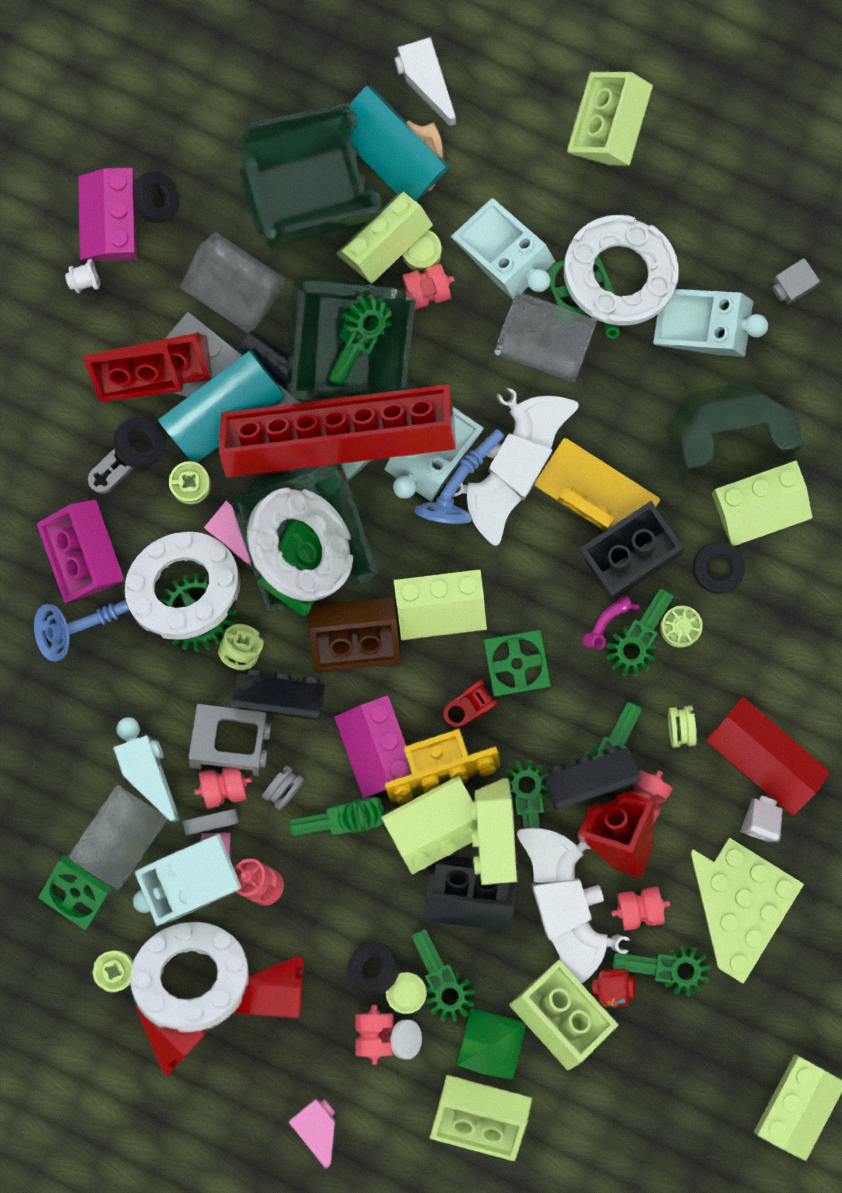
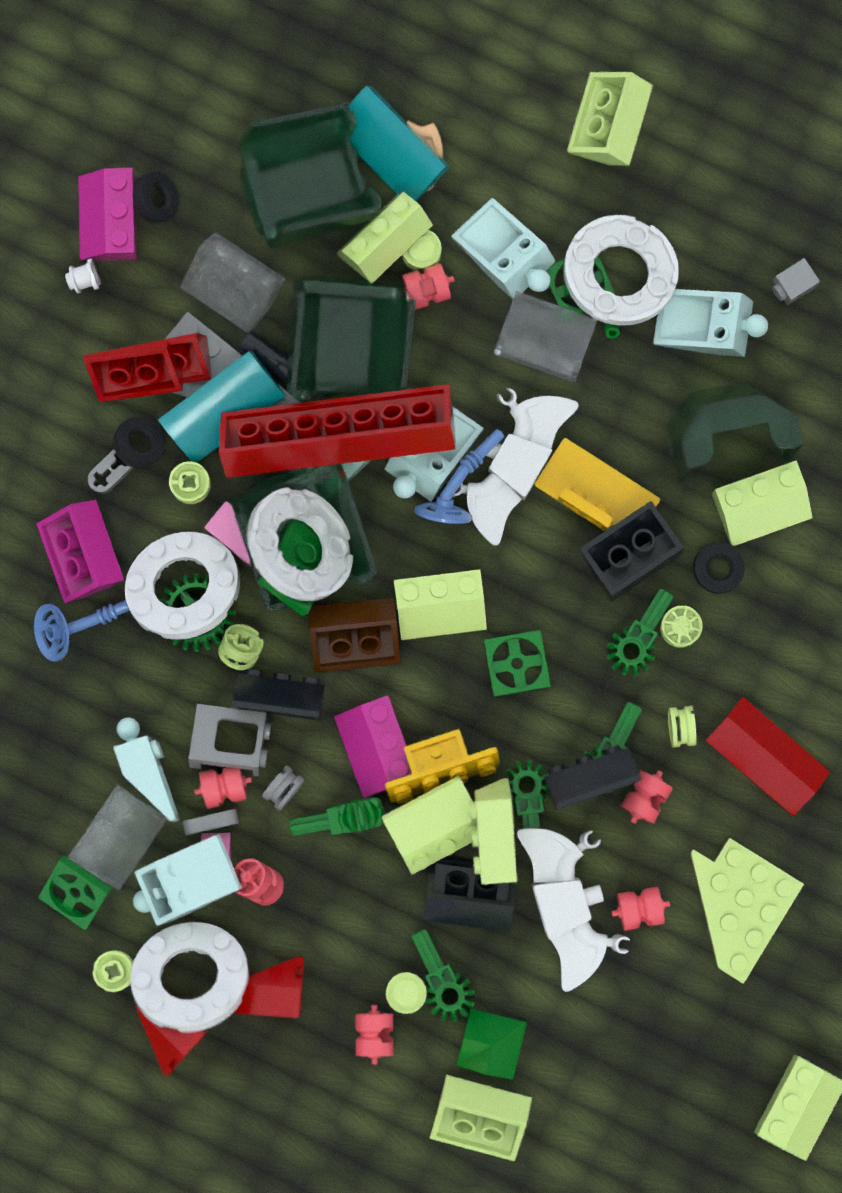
bright pink slope [289,1097,336,1168] -> none
green gear [329,294,392,385] -> none
black tyre [348,942,400,995] -> none
white piece [390,1020,422,1059] -> none
white slope [394,38,456,126] -> none
red piece [442,680,498,729] -> none
yellowish green slope [509,959,618,1070] -> none
red slope [578,792,655,879] -> none
dark pink piece [583,596,640,650] -> none
red head [593,969,636,1007] -> none
green gear [613,946,710,996] -> none
white slope [740,796,782,842] -> none

